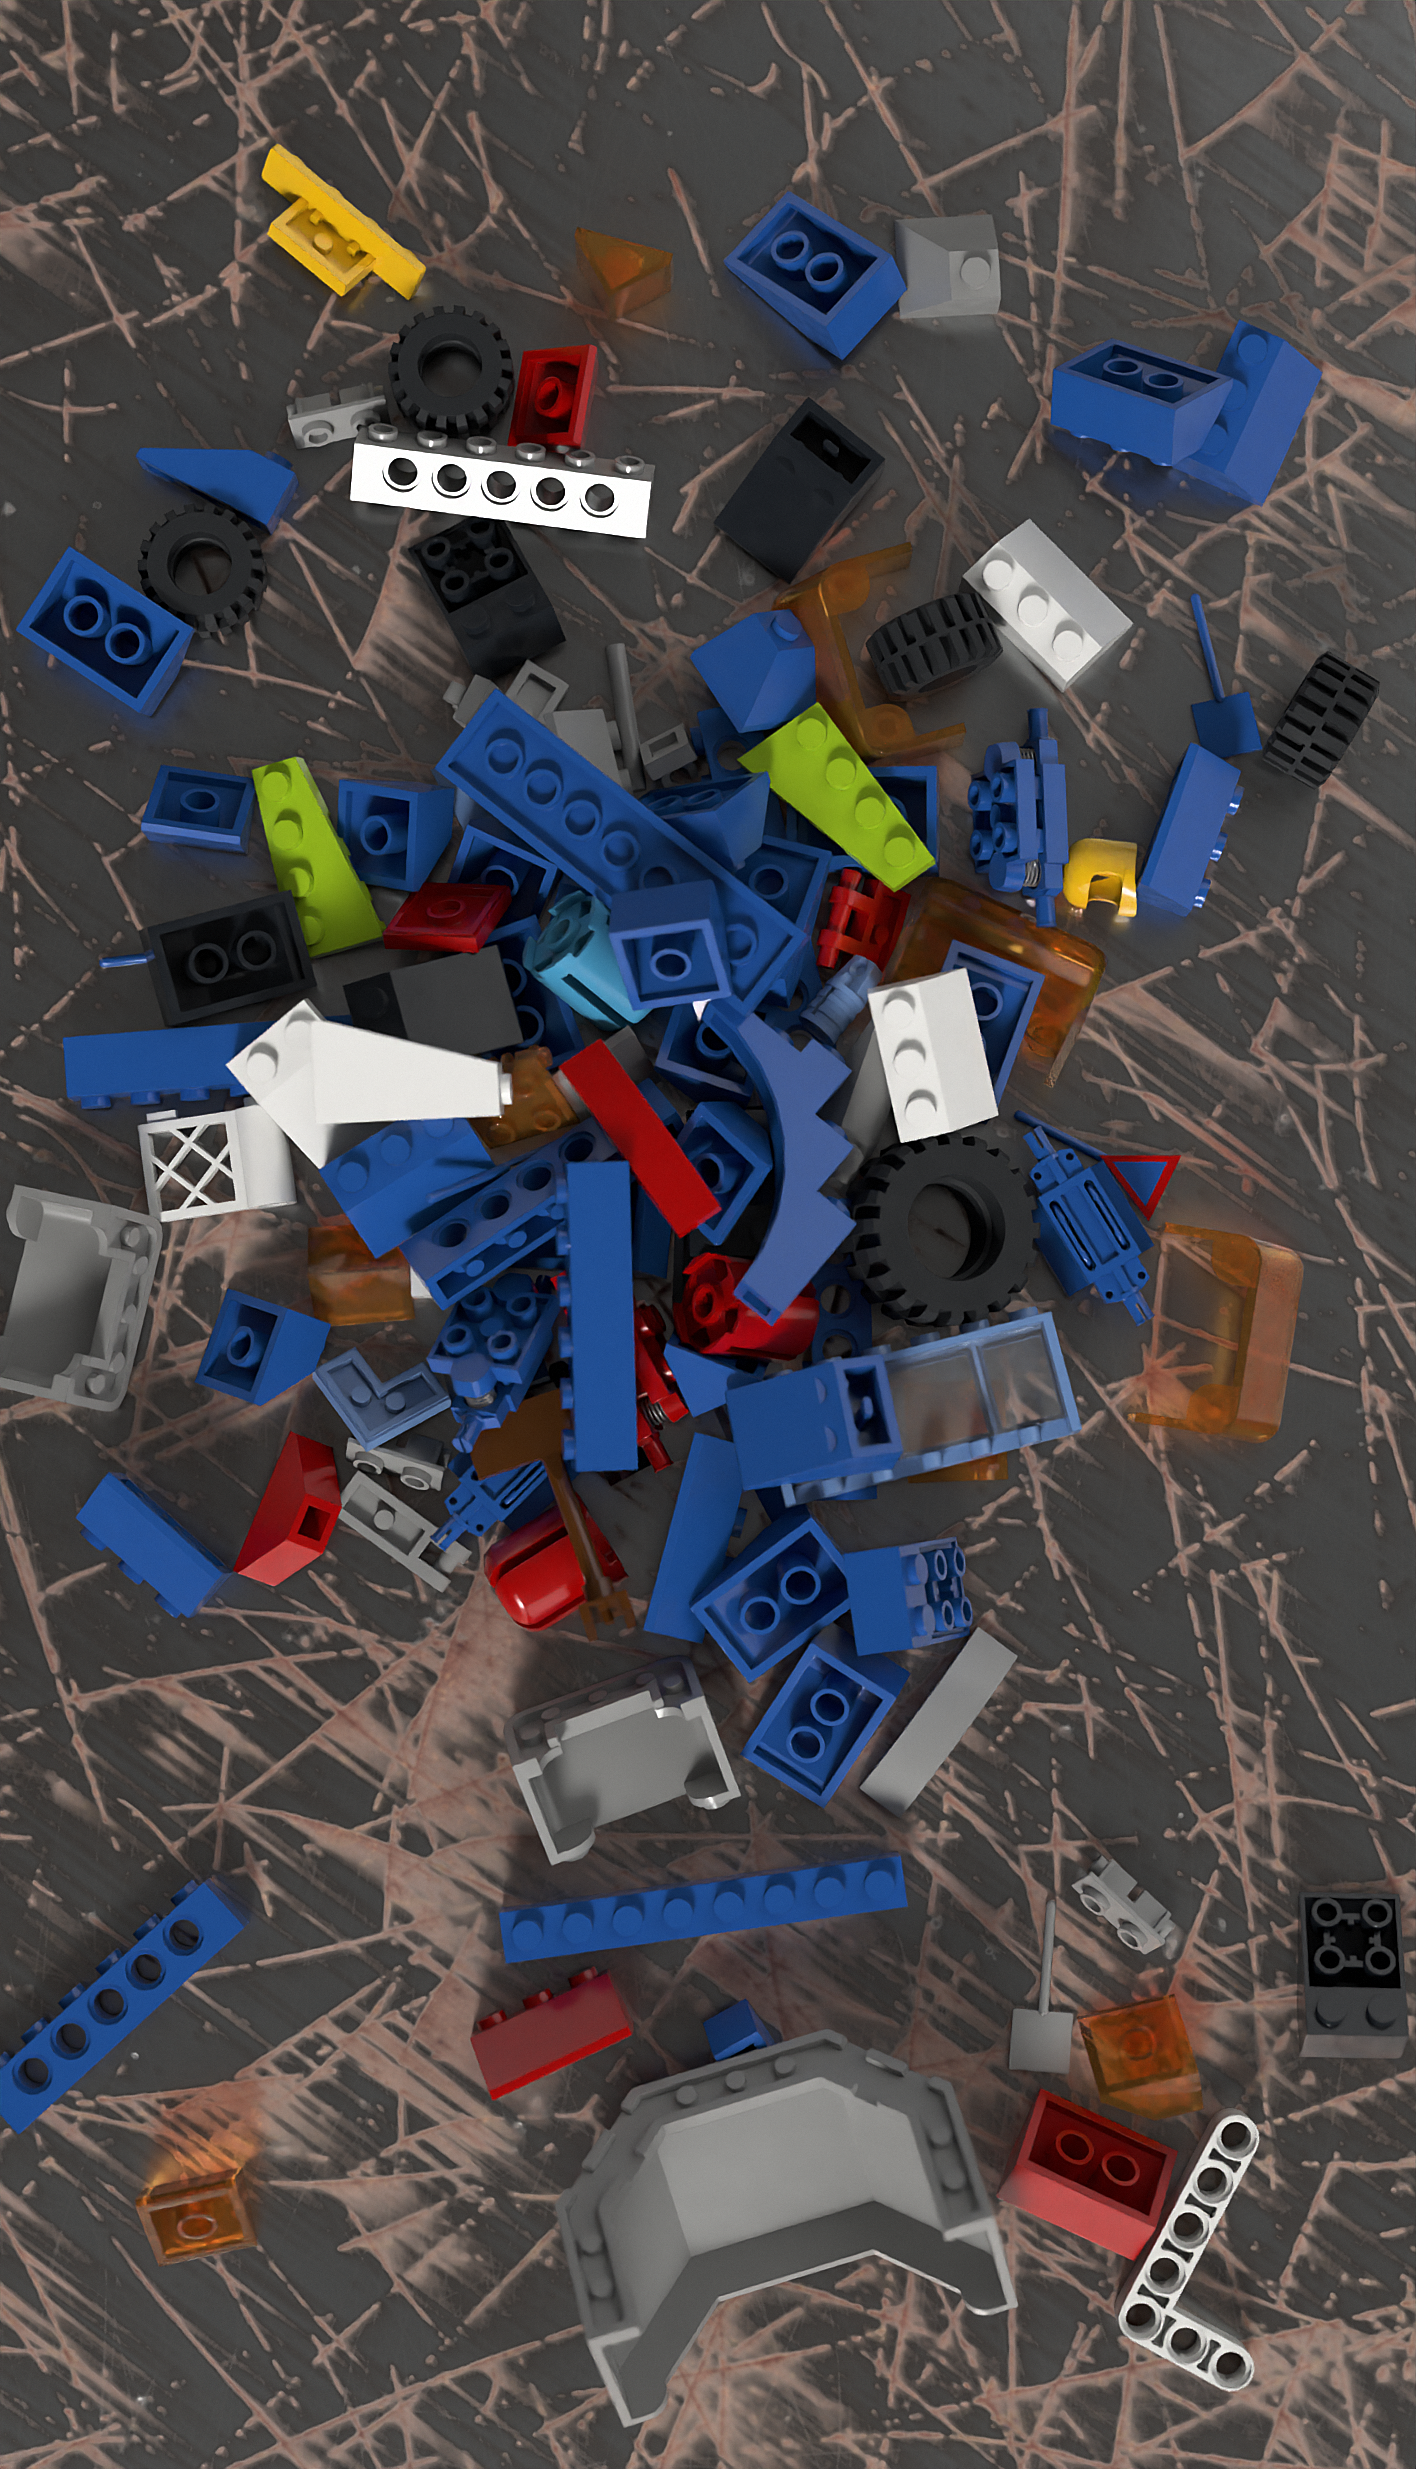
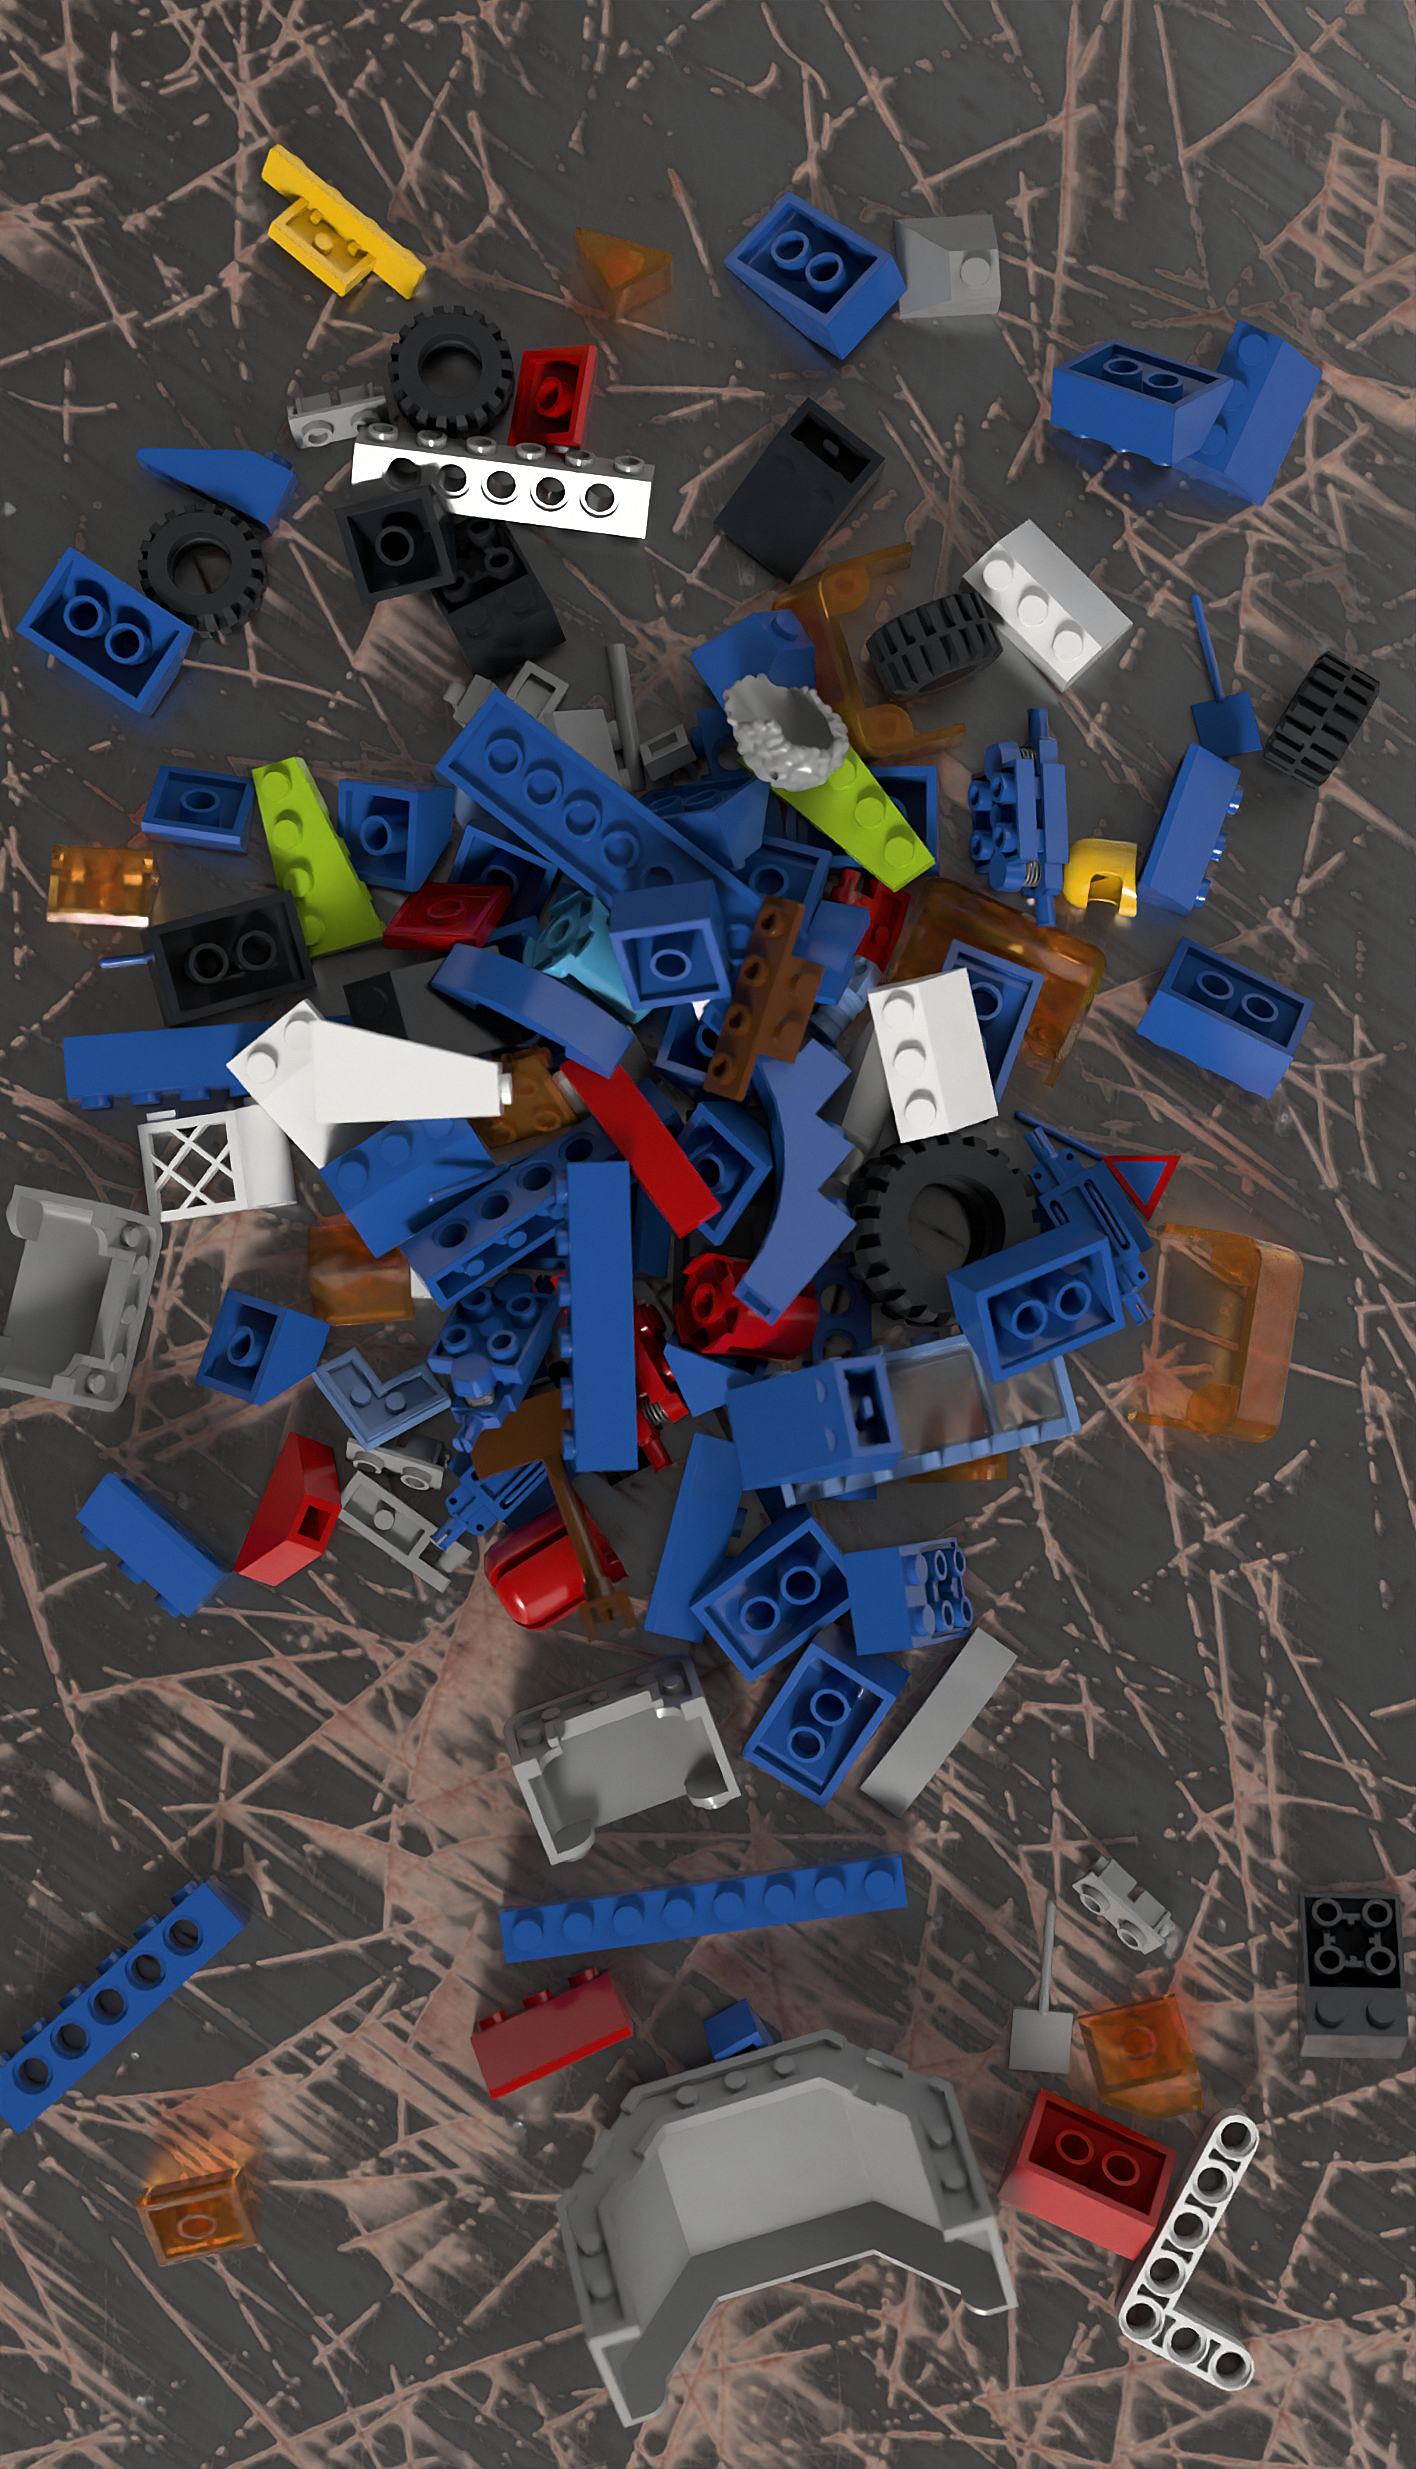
none -> clear orange slope [47,845,161,927]
none -> black slope [334,484,457,606]
none -> blue slope [431,943,634,1079]
none -> reddish brown bracket [703,894,826,1101]
none -> light grey piece [722,673,850,792]
none -> blue slope [798,900,871,1006]
none -> blue slope [946,1219,1126,1384]
none -> blue slope [1135,936,1315,1100]

